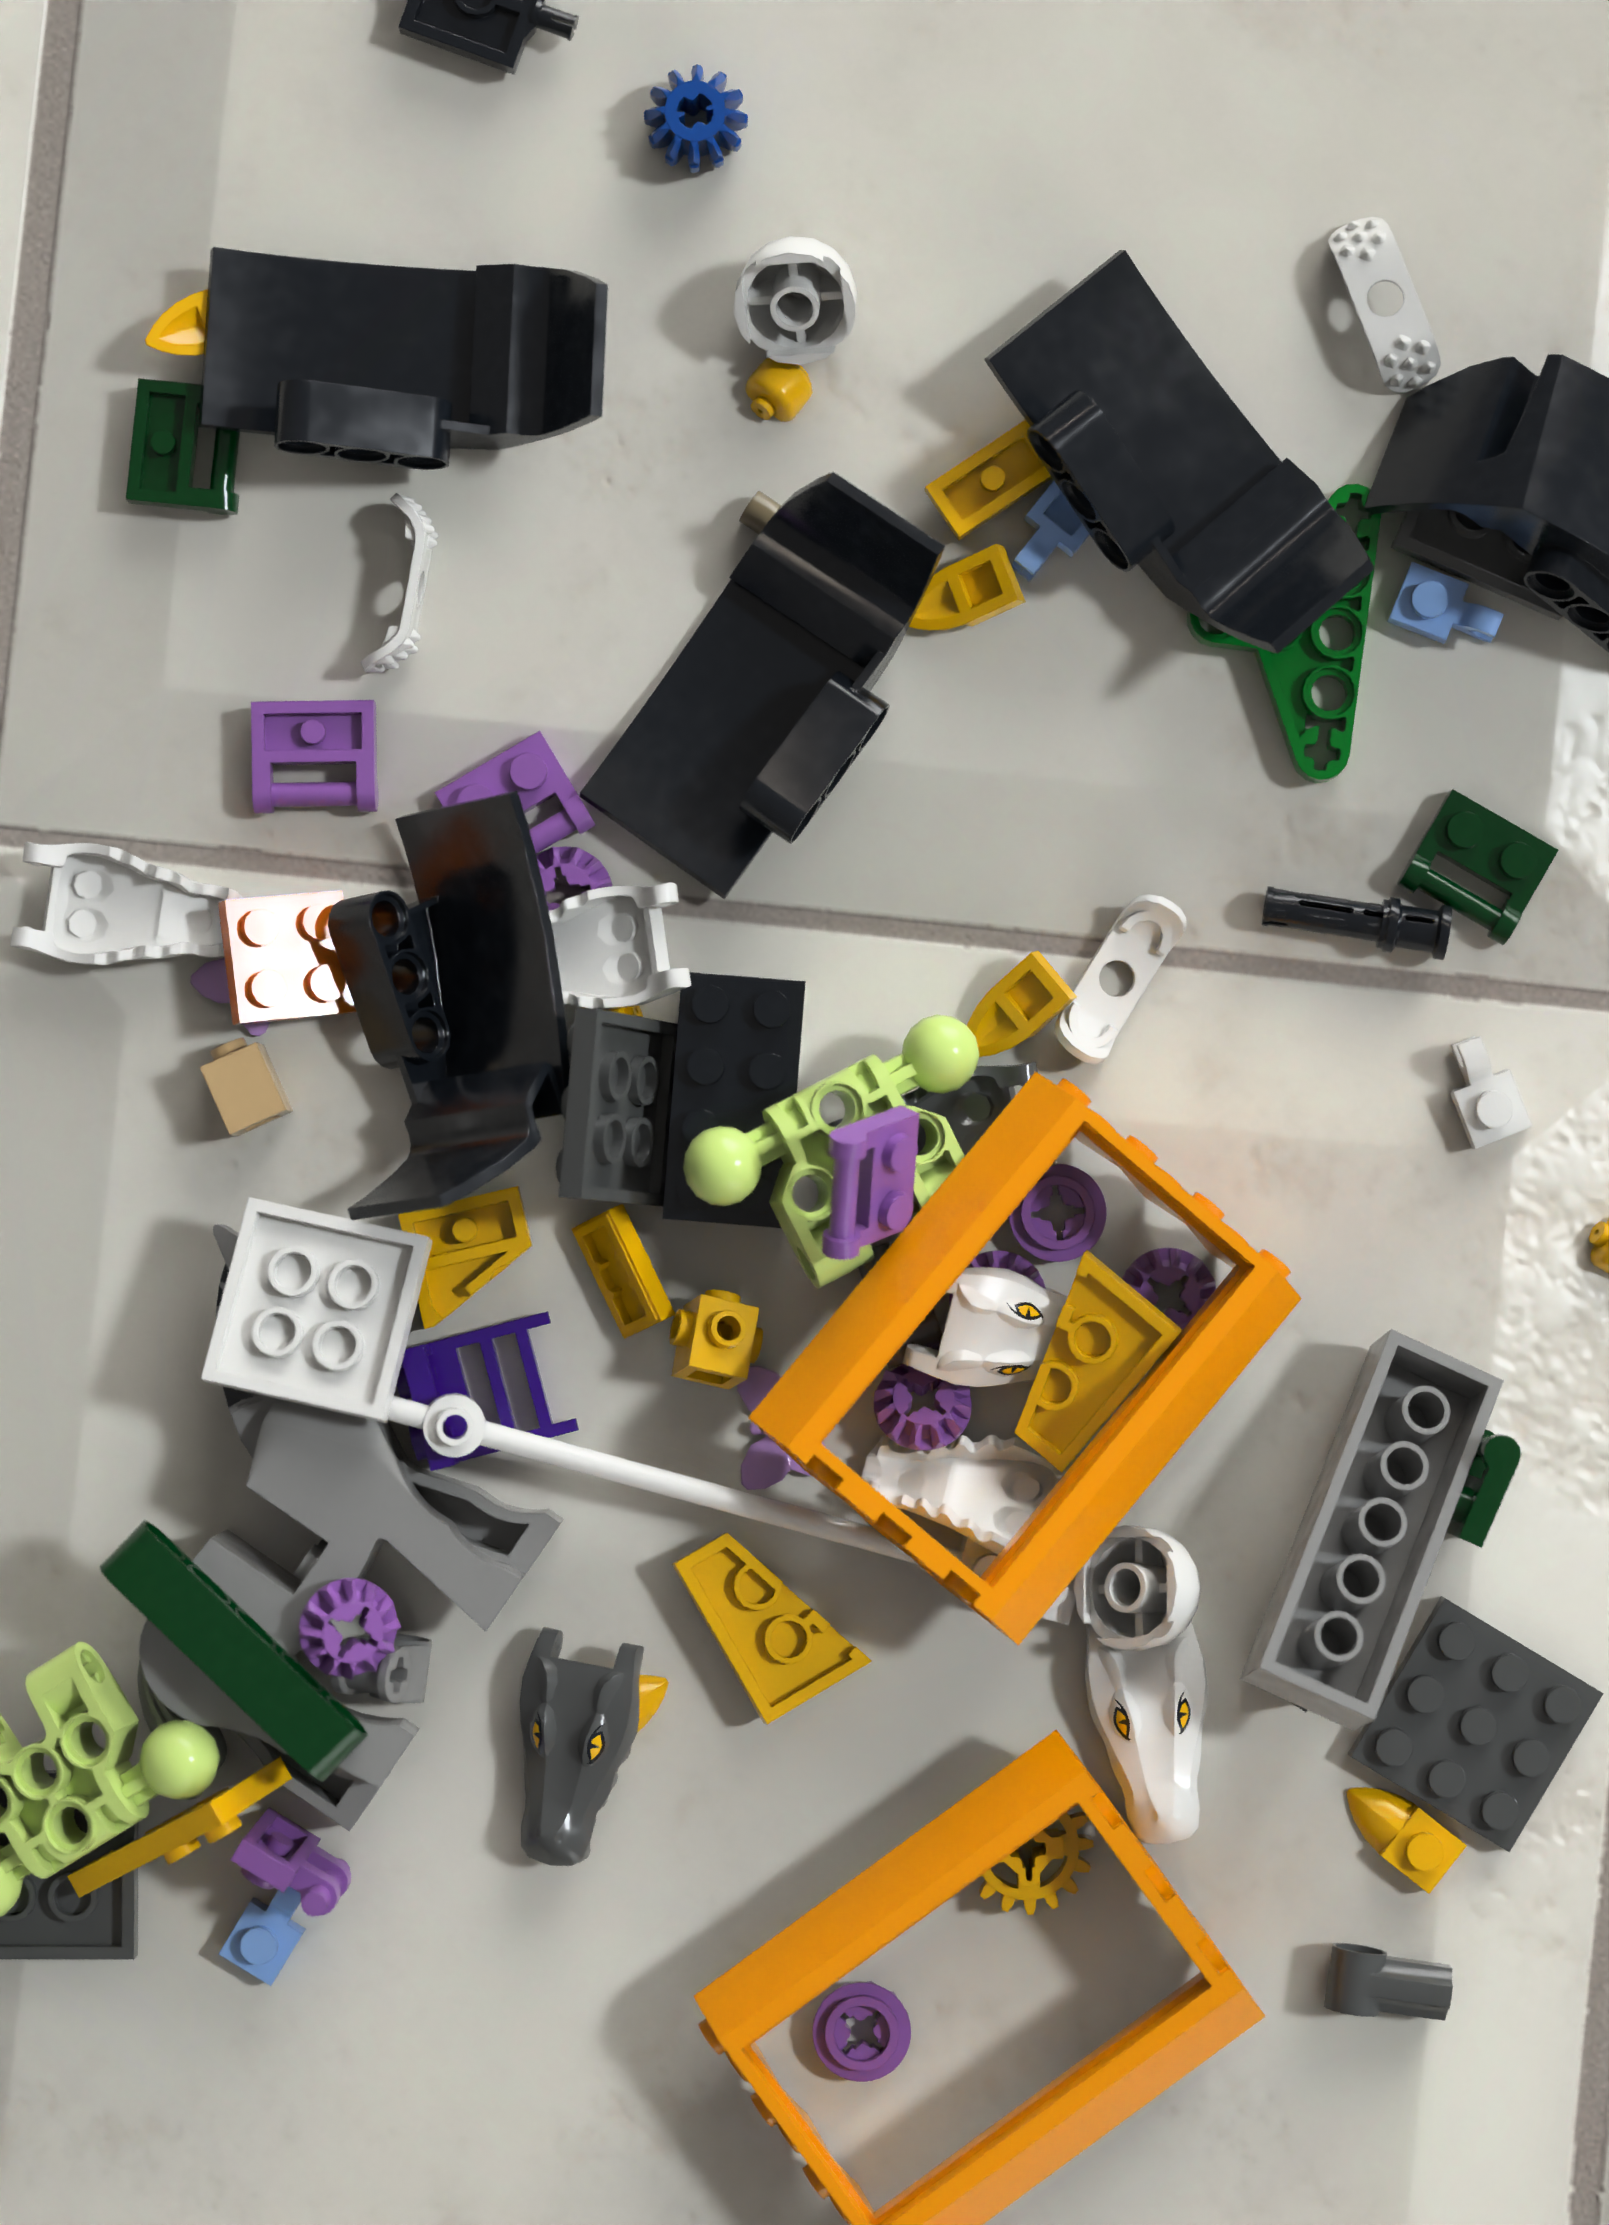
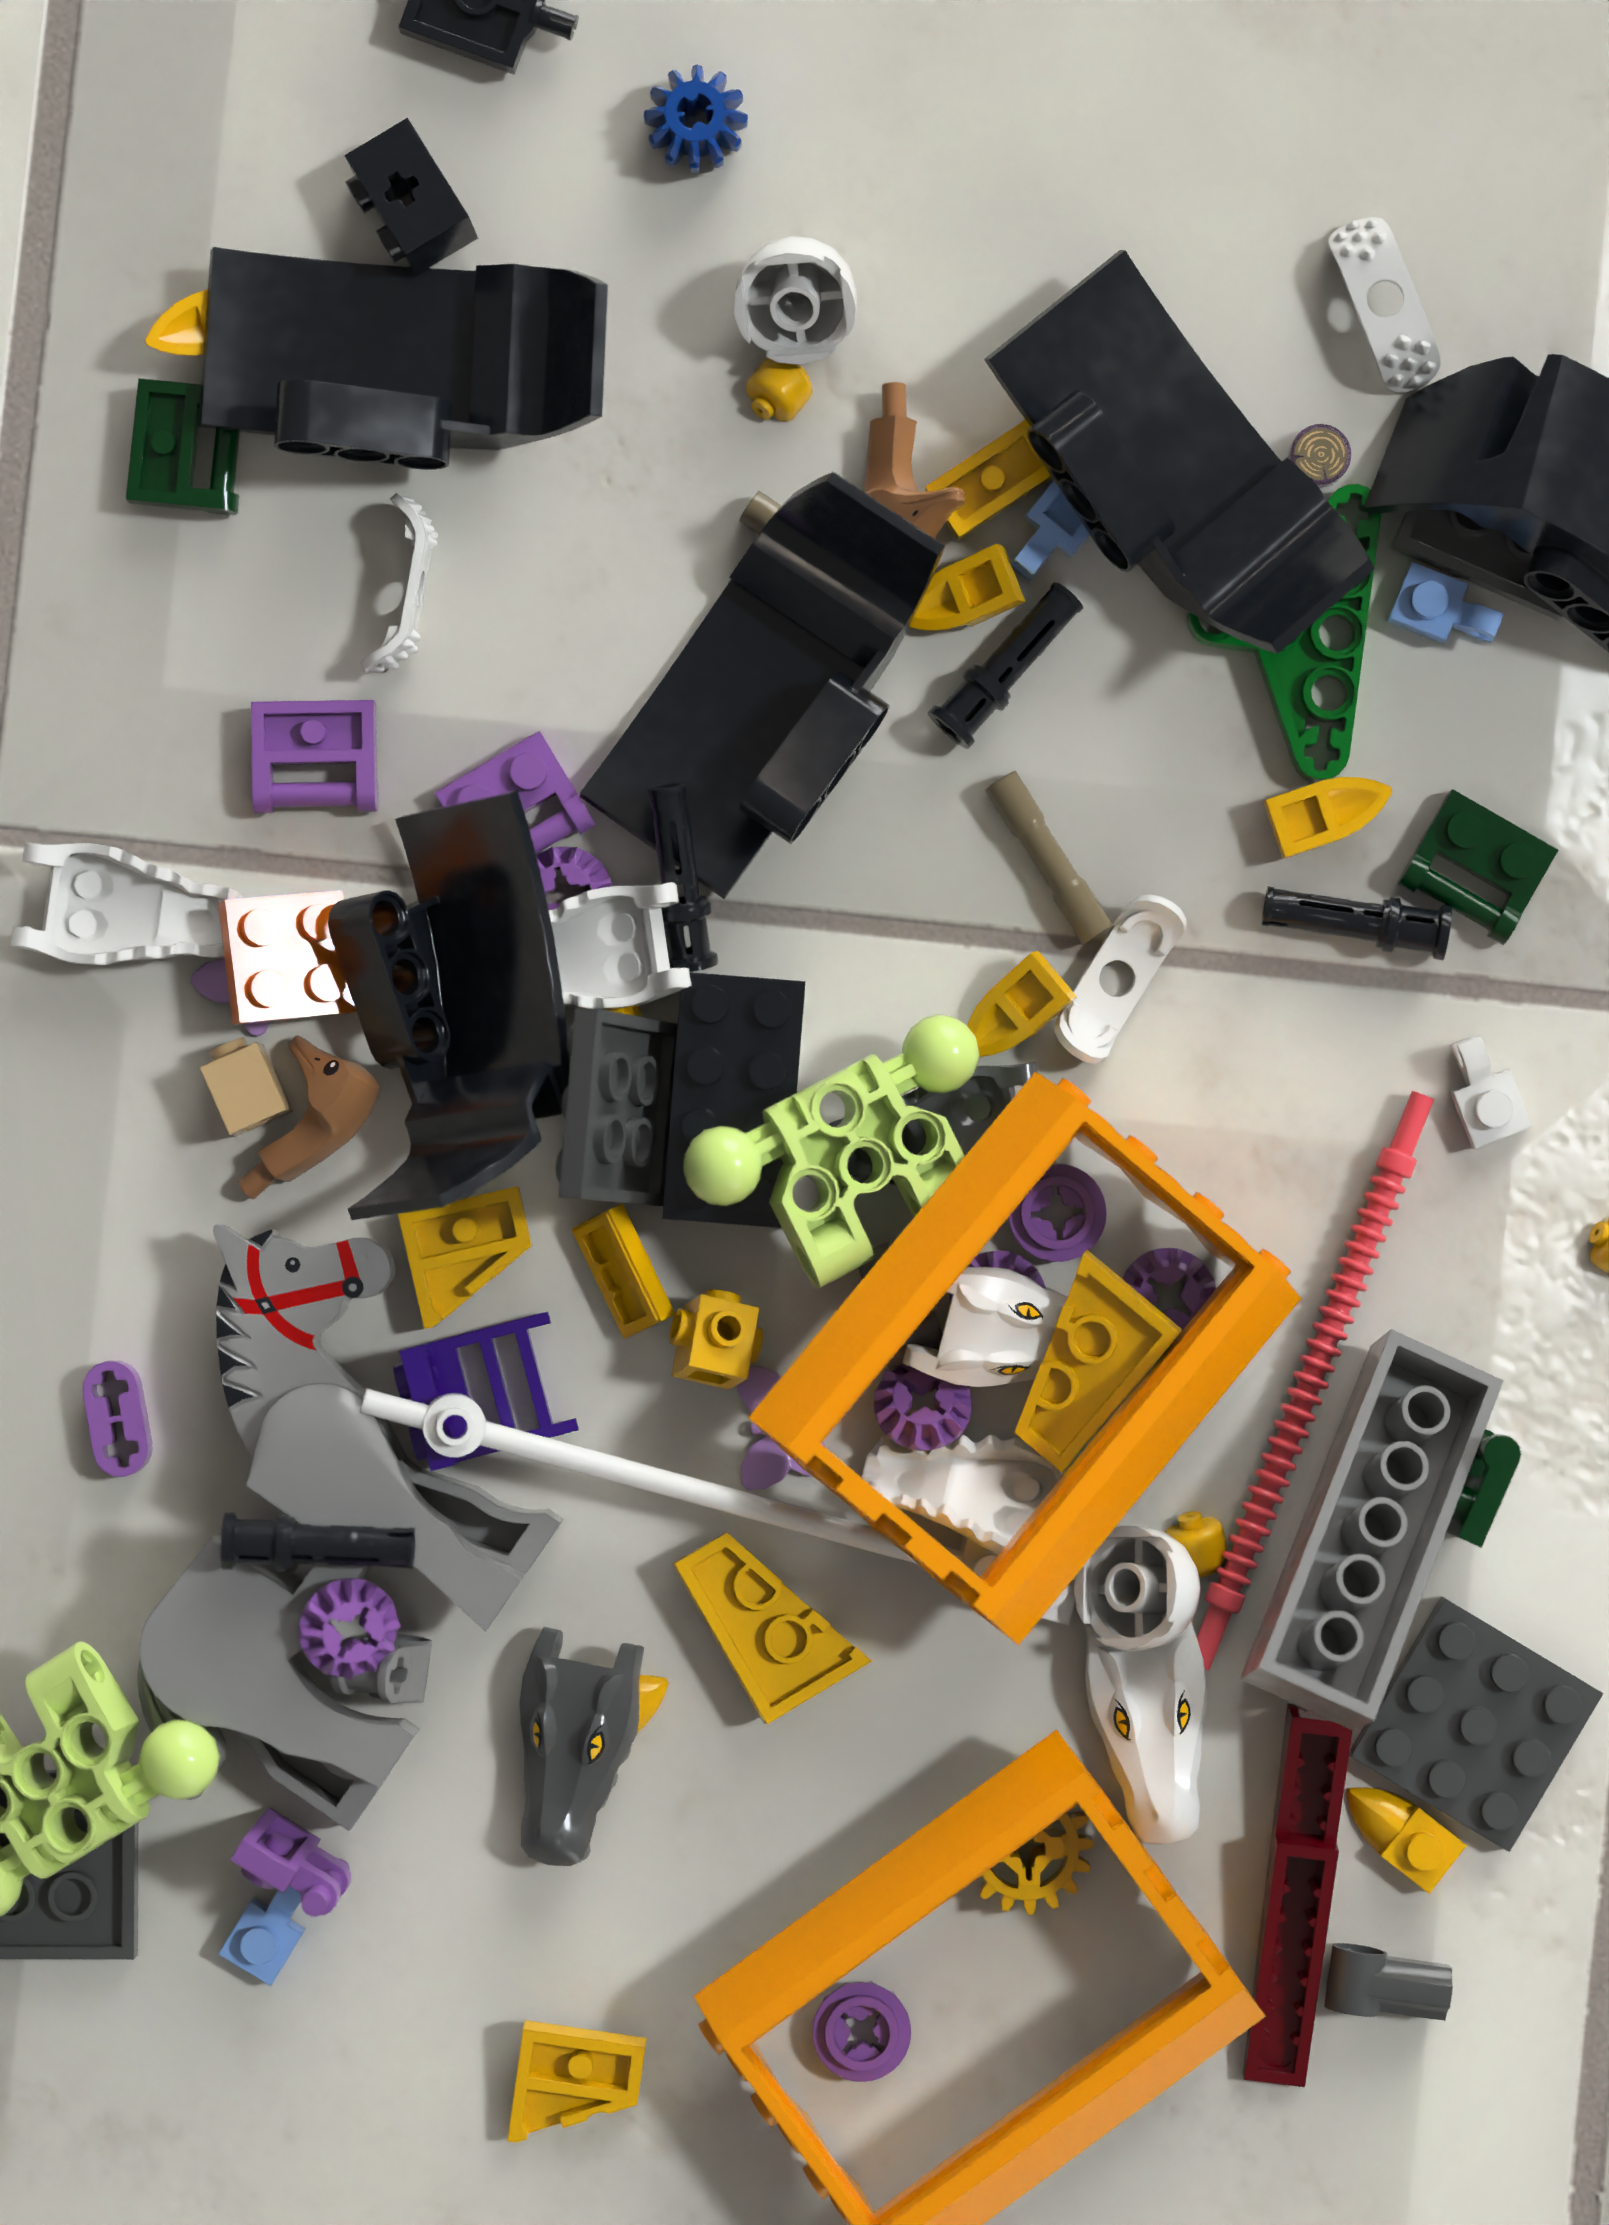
yellow wing [67,1757,292,1898] -> none
dark green beam [100,1520,368,1781] -> none
white plate [201,1197,433,1423] -> none
medium lavender plate [822,1105,919,1260] -> none
none -> medium lavender beam [83,1361,153,1477]
none -> black pin [221,1512,416,1572]
none -> medium nougat animal [238,1035,381,1199]
none -> black brick [345,117,478,276]
none -> yellow wing [507,2020,647,2143]
none -> black pin [647,782,718,972]
none -> medium nougat animal [864,382,965,539]
none -> black pin [928,582,1083,749]
none -> dark tan piece [985,770,1113,945]
none -> yellow piece [1165,1511,1228,1577]
none -> coral hose [1197,1091,1434,1670]
none -> dark red slope [1243,1703,1353,2087]
none -> yellow plate [1263,777,1392,859]
none -> tile [1288,424,1351,488]

